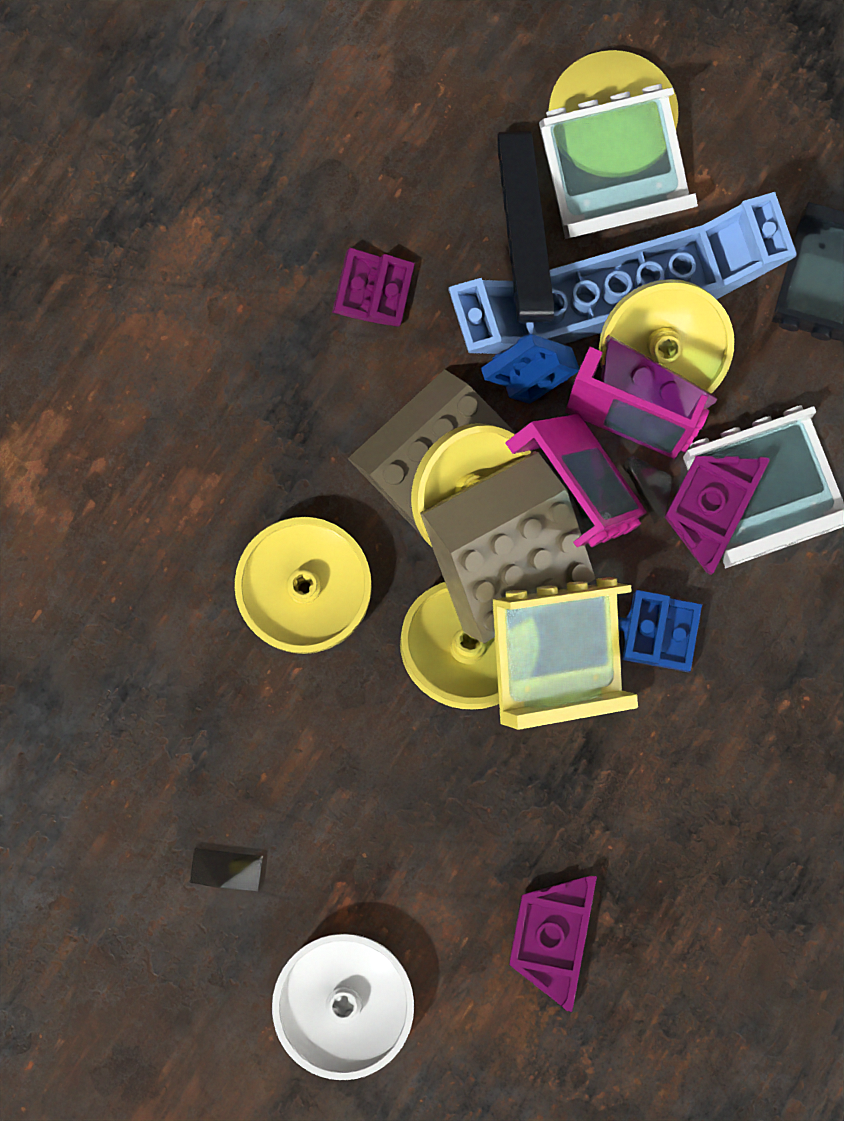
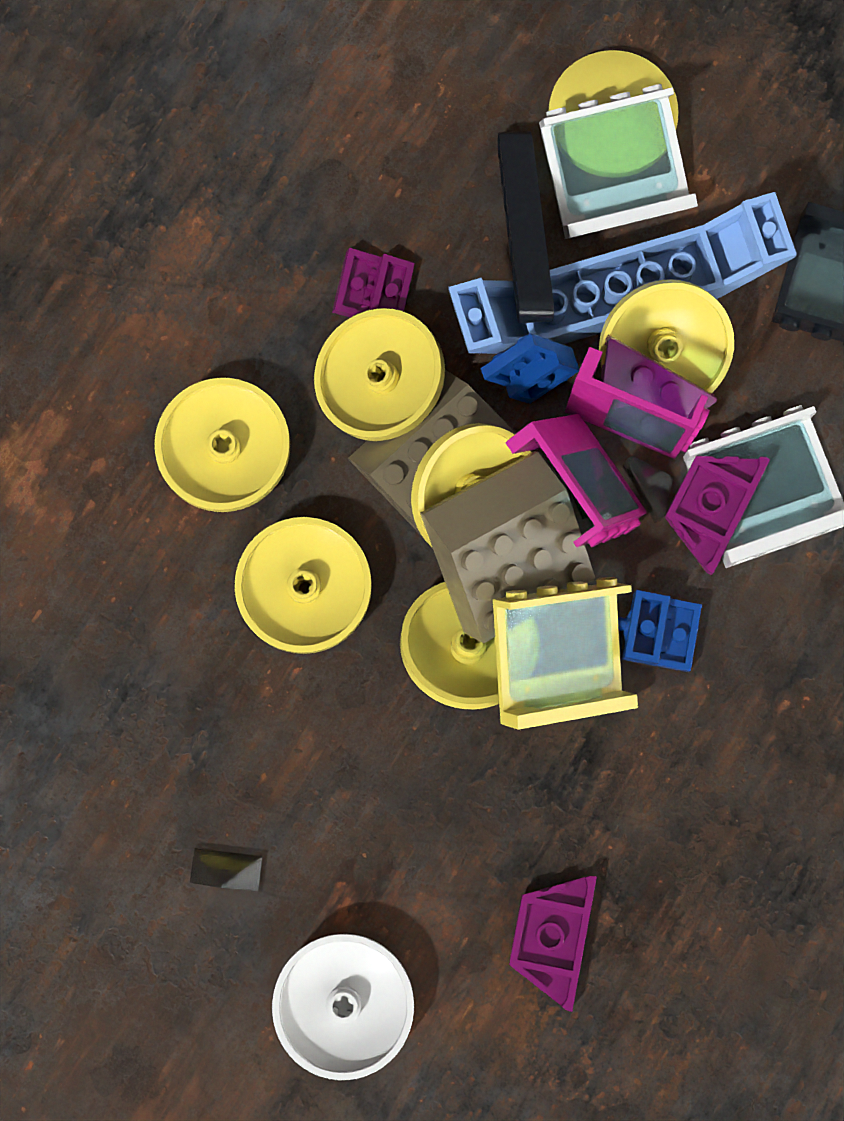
none -> light yellow dish [154,378,290,512]
none -> light yellow dish [314,308,445,441]

